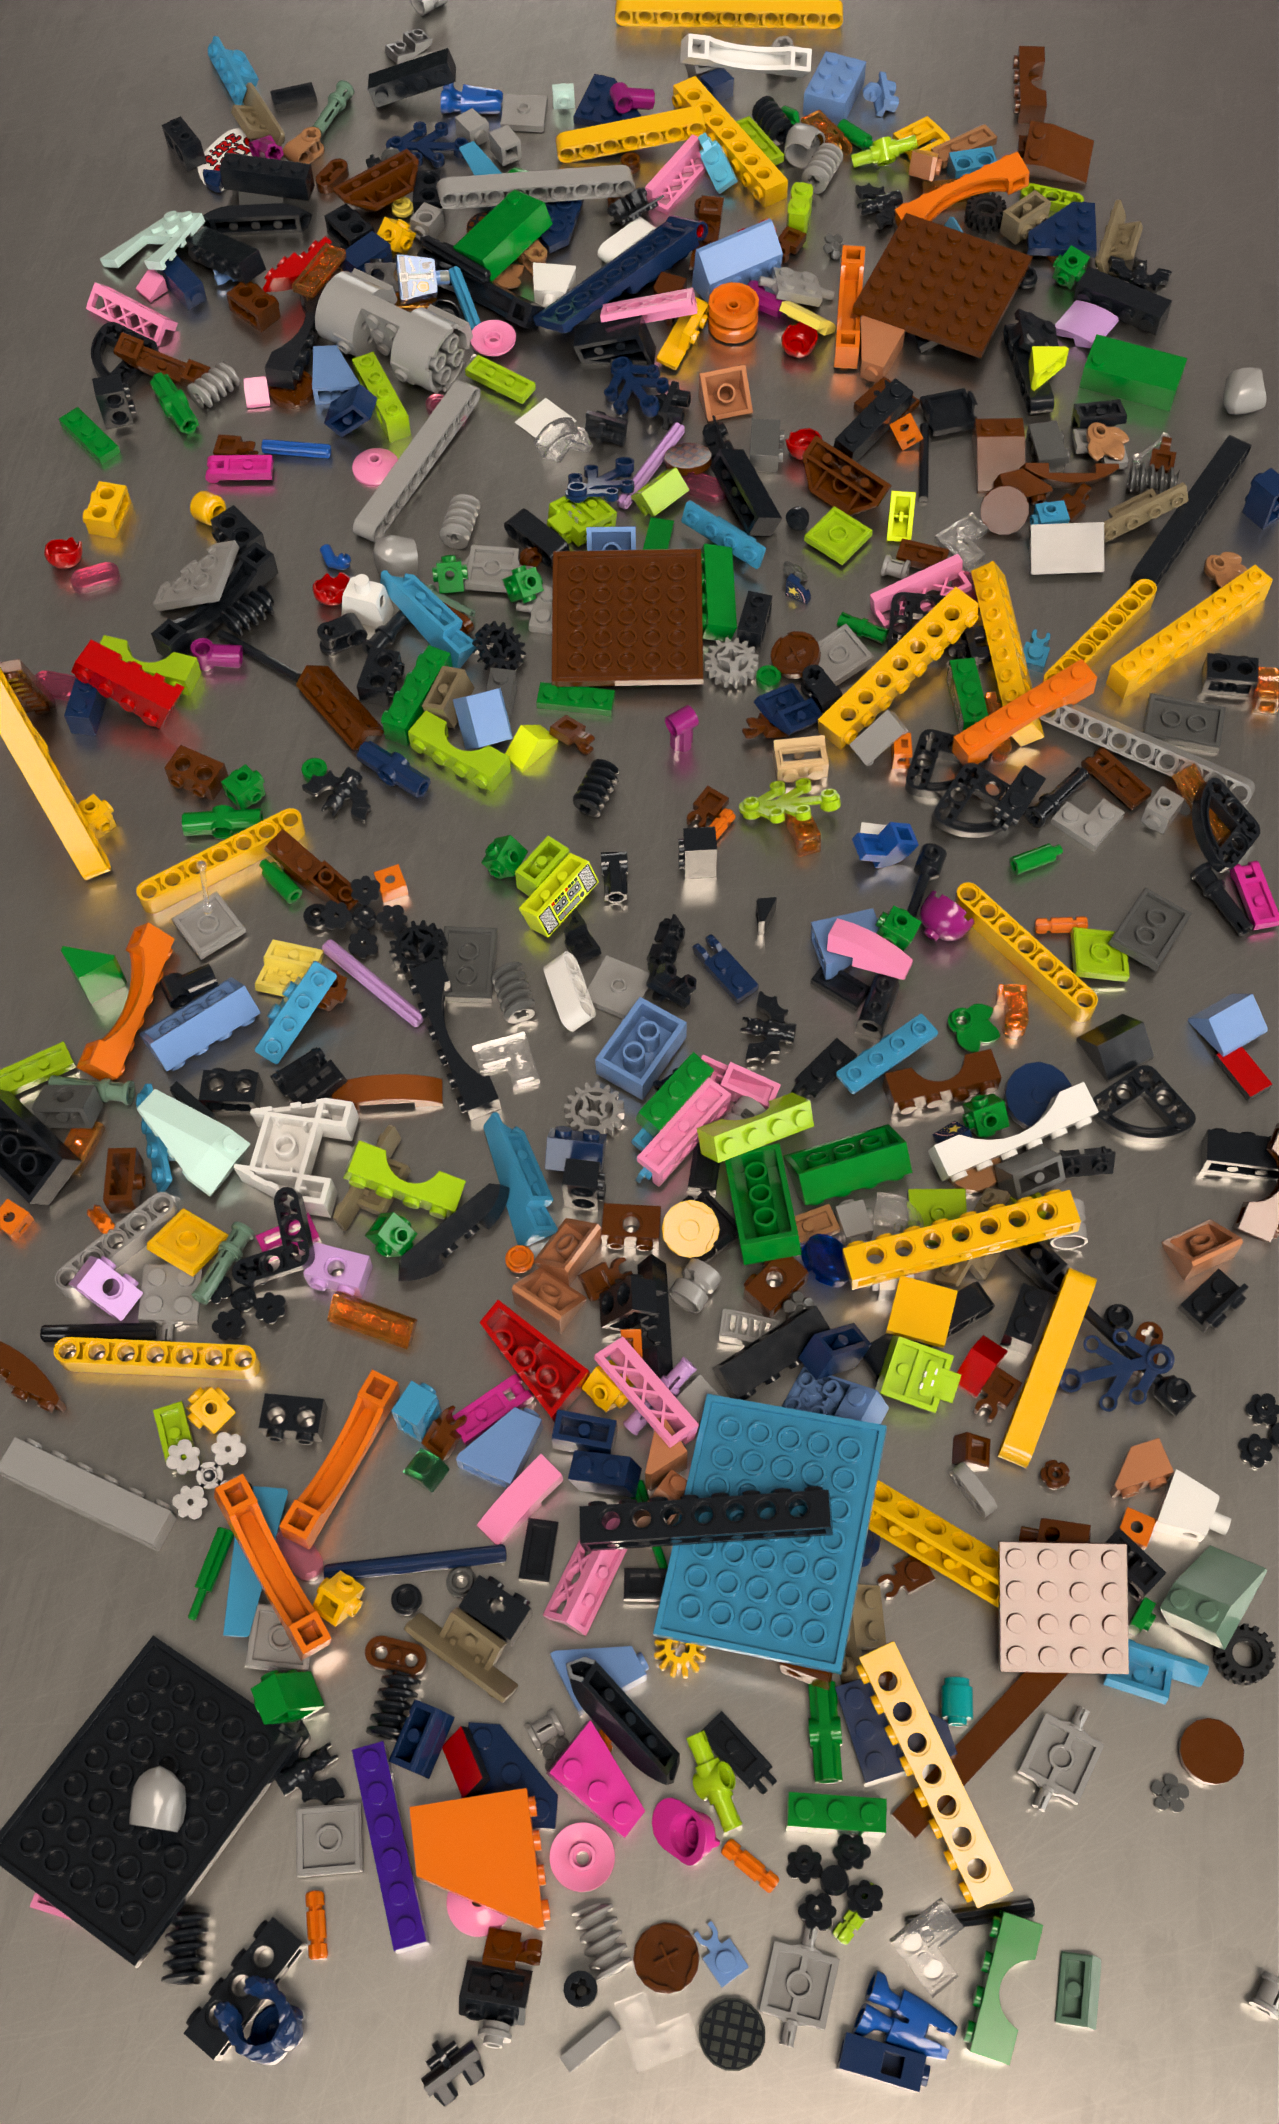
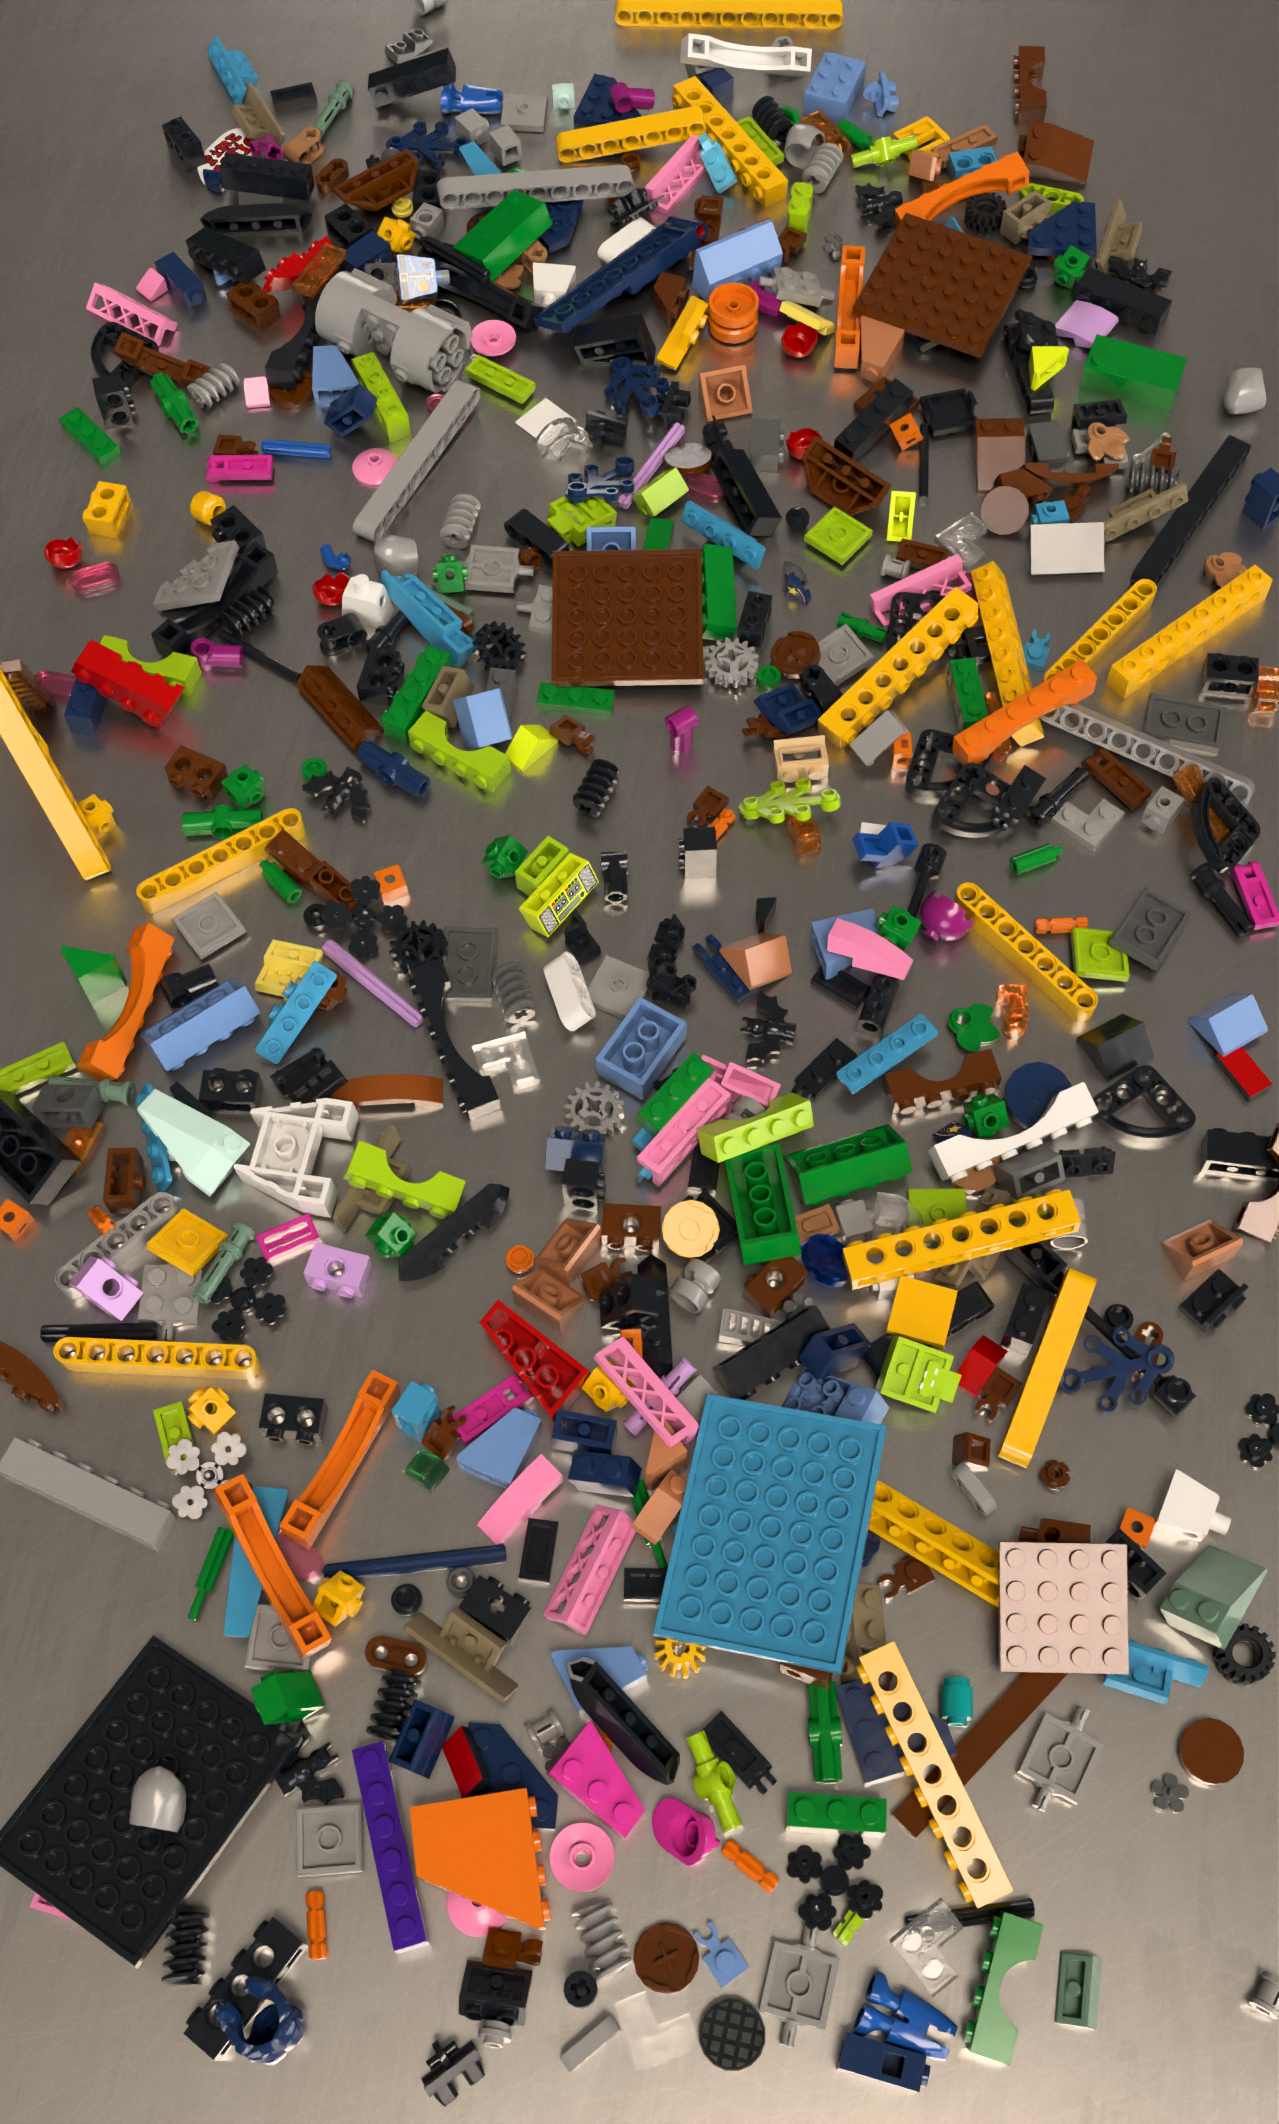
light aqua wing [100,211,205,270] -> none
clear hinge [196,860,213,914] -> none
black beam [232,1187,315,1286] -> none
clear orange plate [327,1291,418,1349] -> none
dark azure axle [449,266,481,331] -> none
dark azure wedge [483,1112,558,1247] -> none
green brick [502,565,544,604] -> none
black brick [579,1486,833,1551] -> none
bright pink fence [600,288,698,323] -> none
nougat slope [1109,1438,1174,1499] -> none
green plate [1128,1597,1156,1636] -> none
none -> nougat slope [719,933,792,990]

